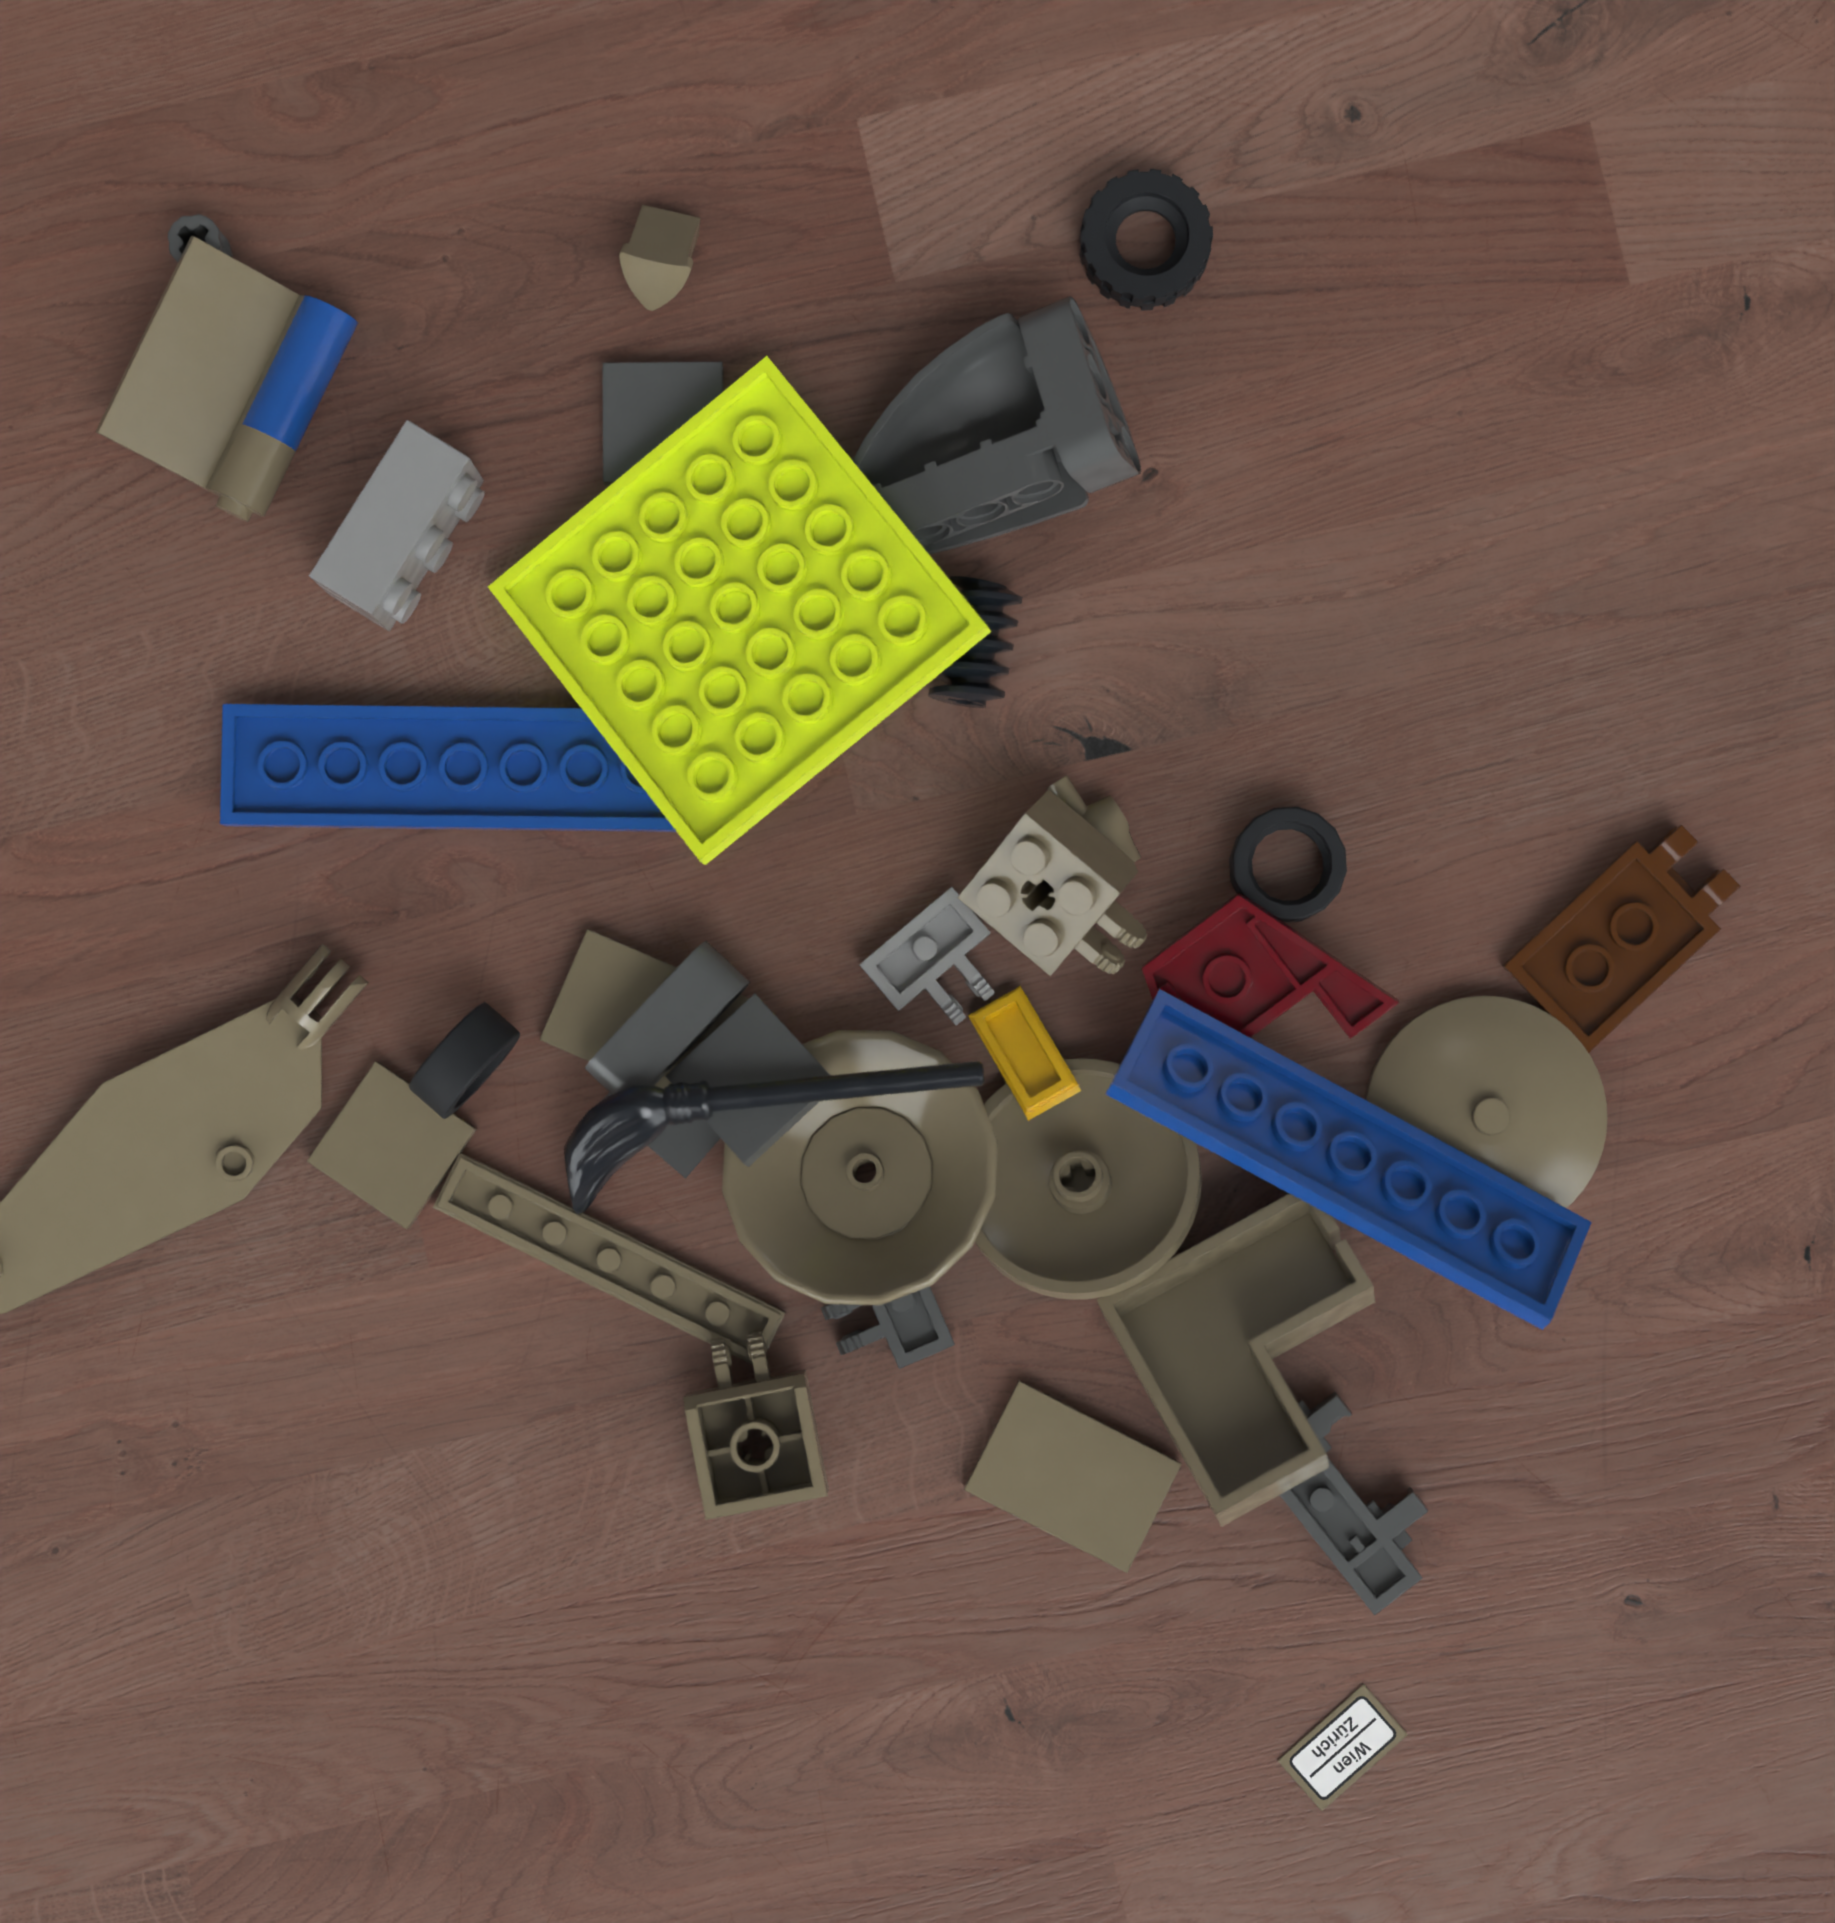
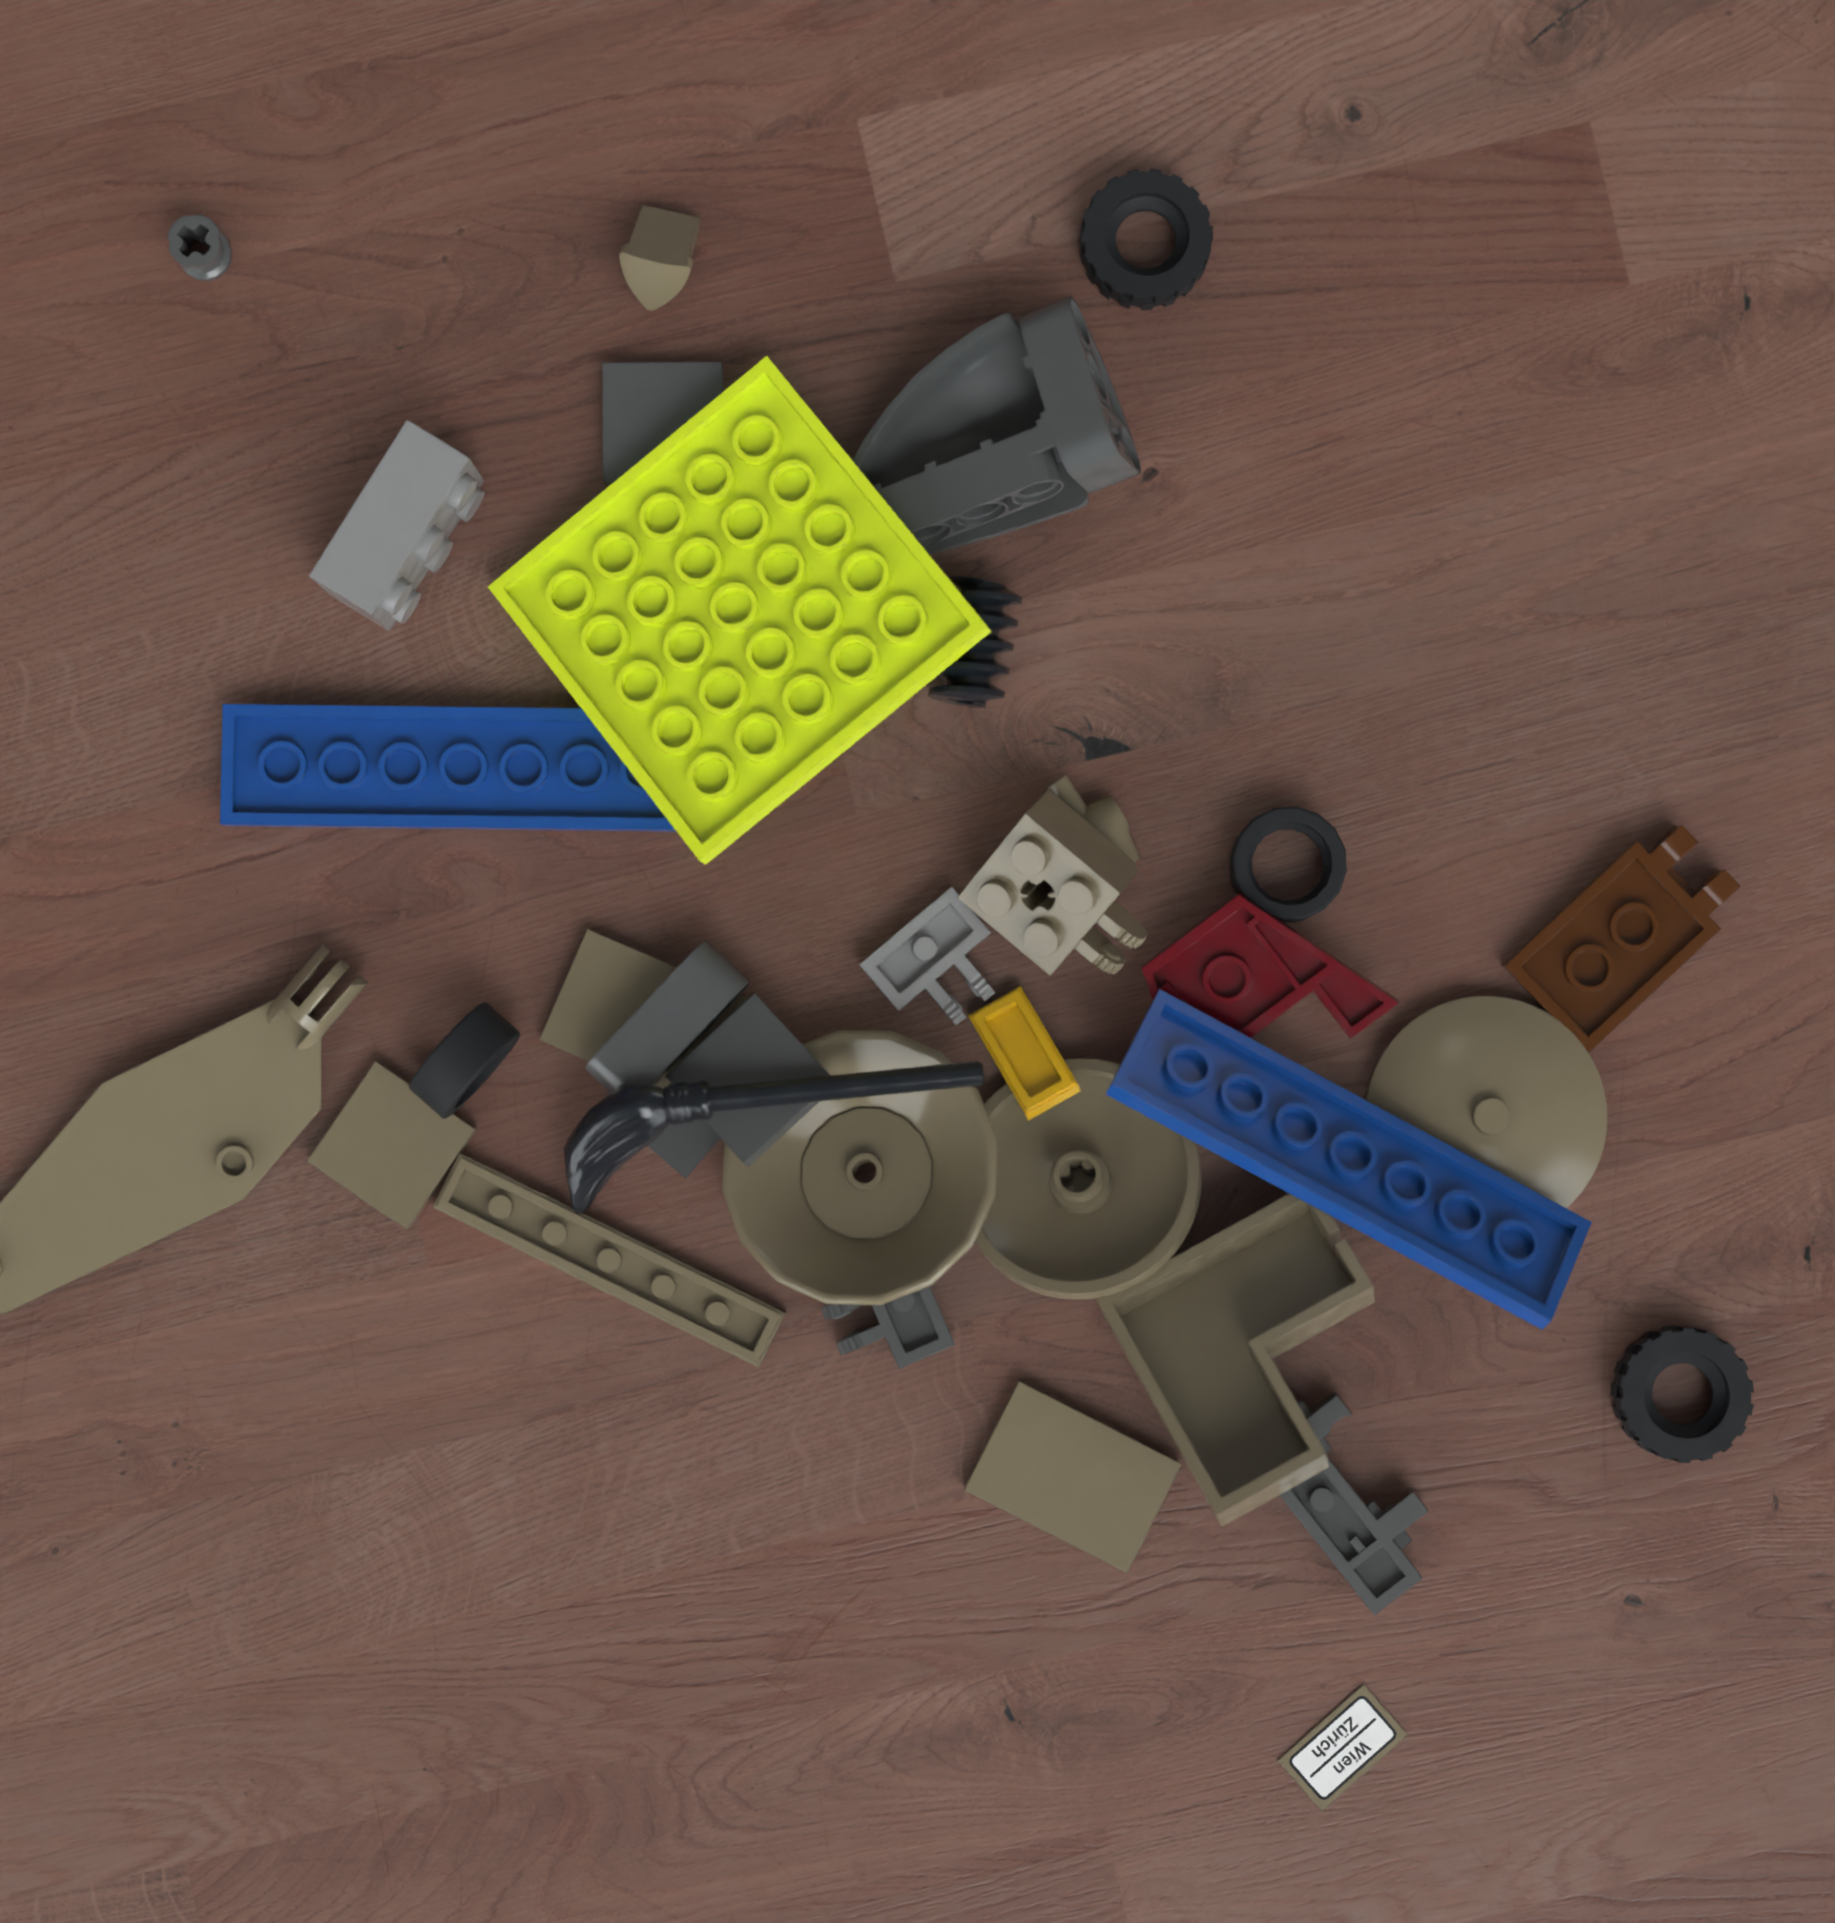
dark tan door [95,236,358,522] -> none
dark tan hinge [683,1330,829,1520] -> none
none -> black tyre [1610,1325,1754,1463]

